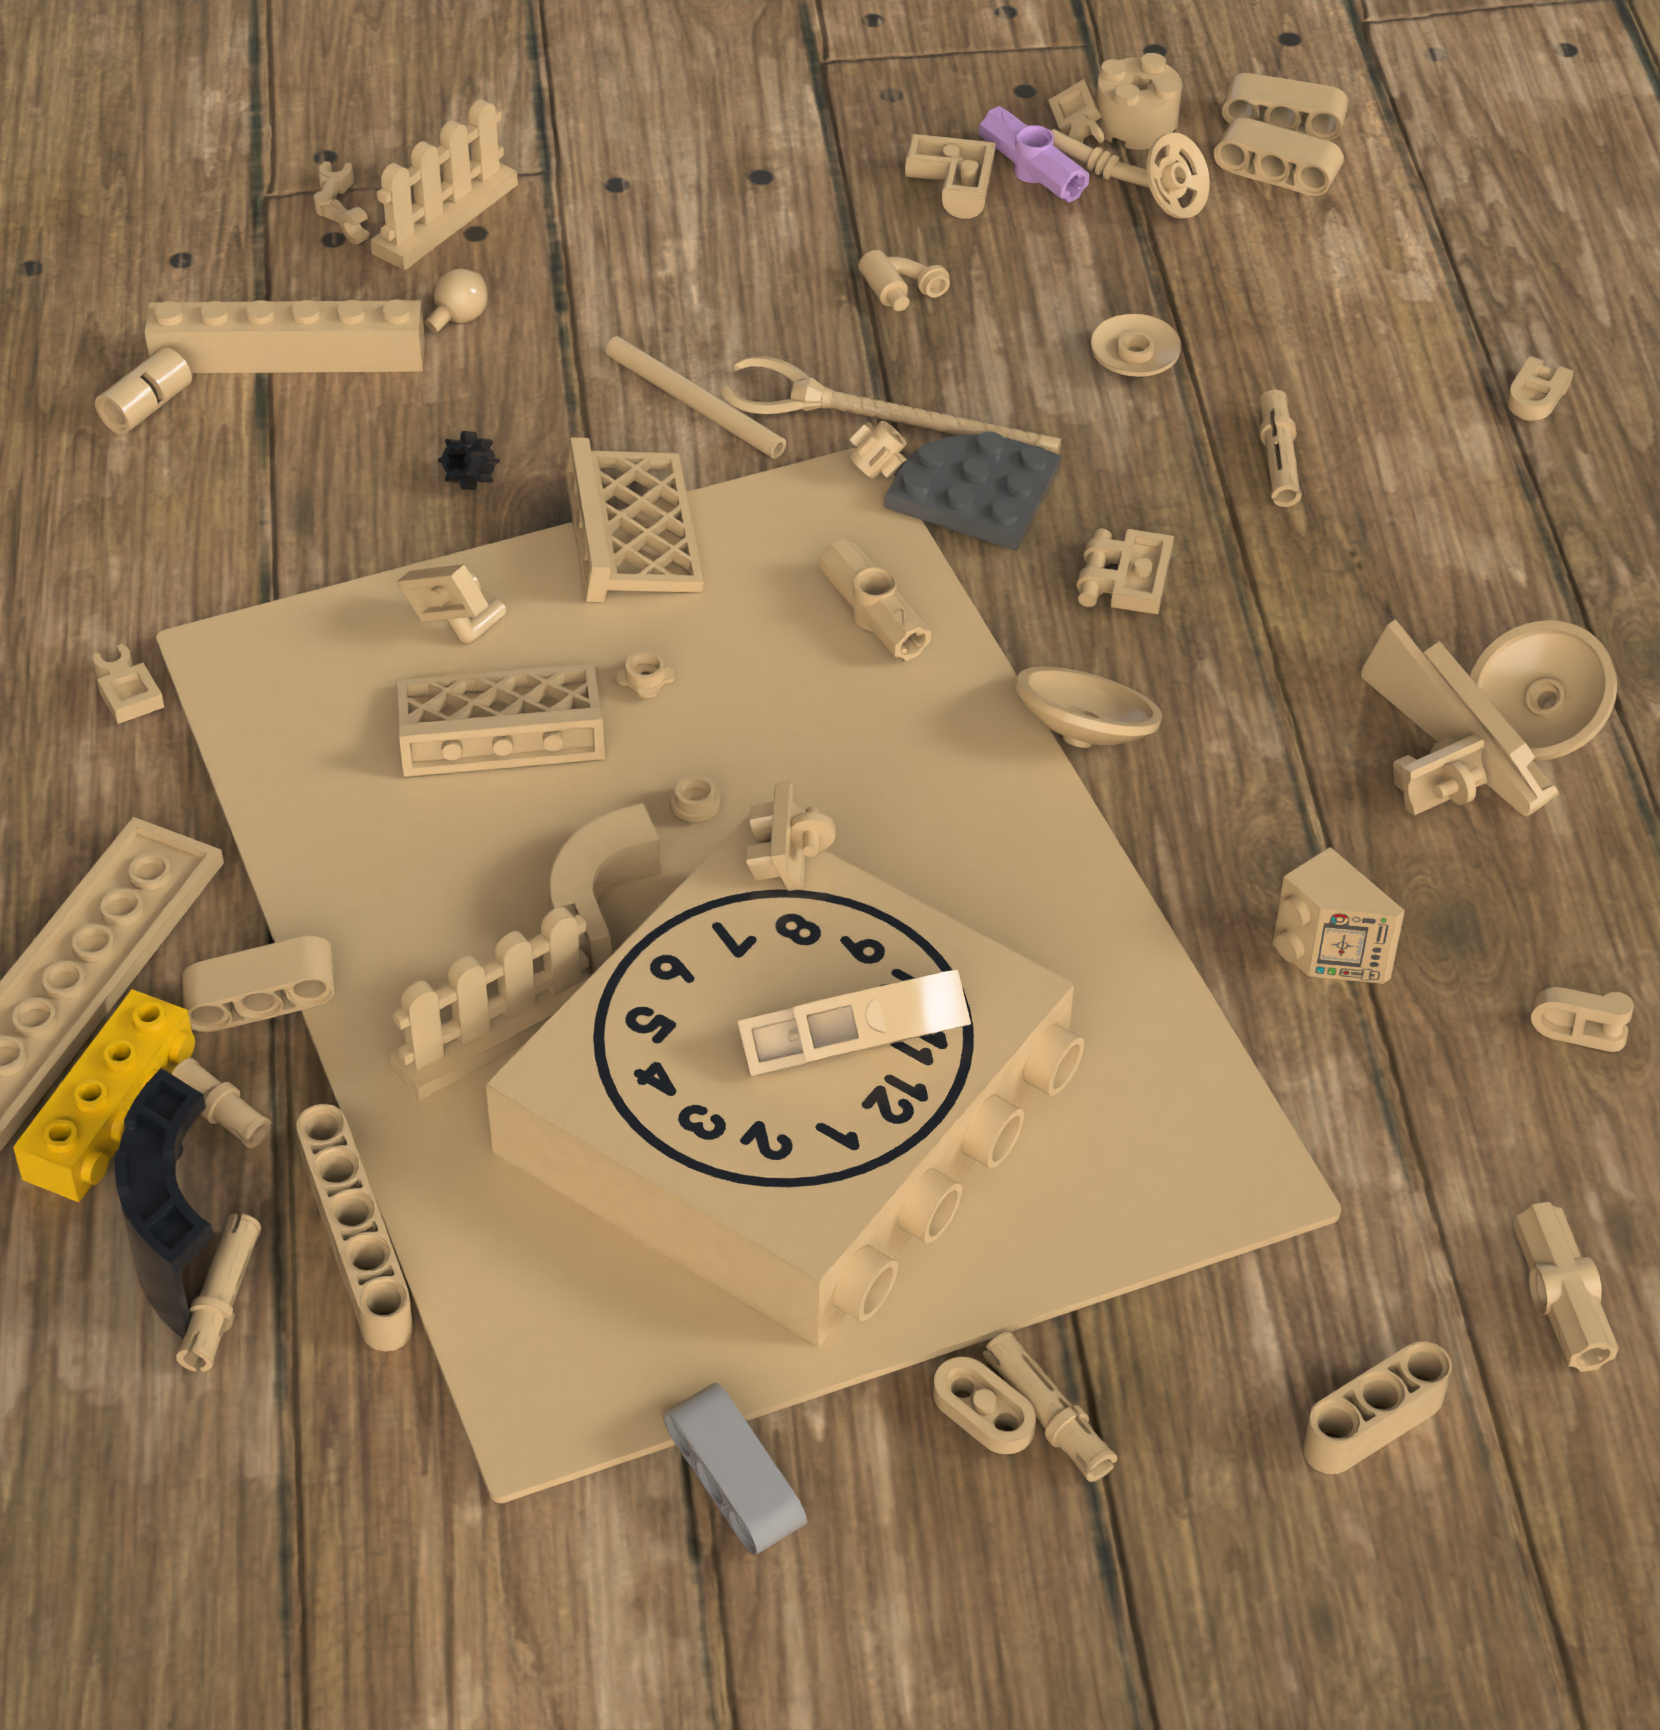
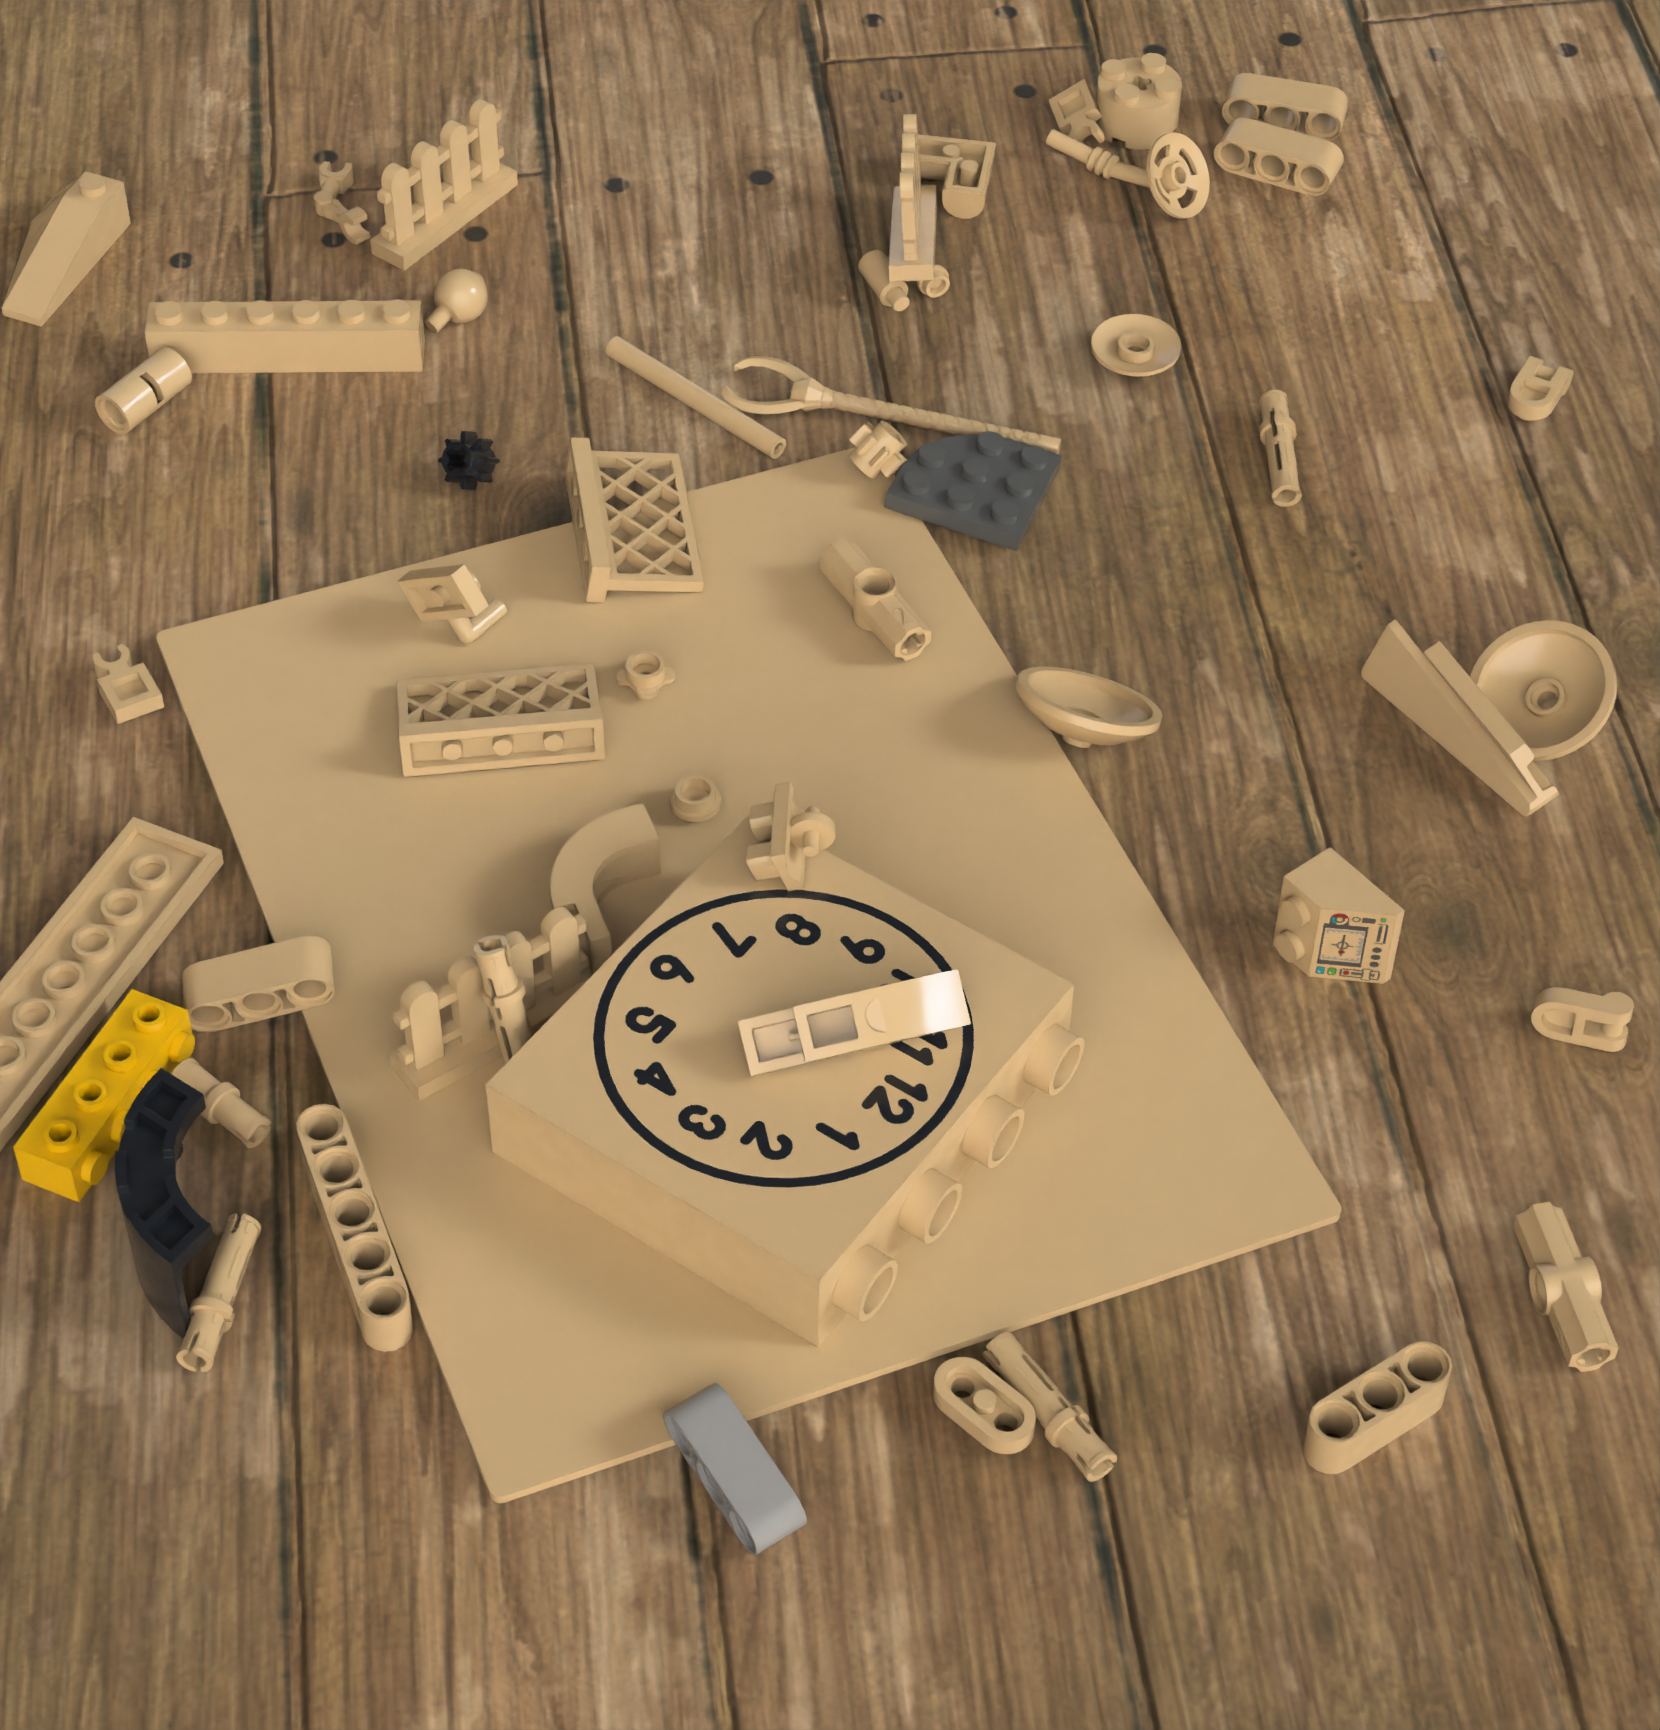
lavender piece [979,106,1089,203] -> none
tan plate [1076,528,1174,615] -> none
tan hips [1393,734,1487,816] -> none
none -> tan wedge [2,171,131,327]
none -> tan pin [473,935,533,1064]
none -> tan fence [888,114,937,282]

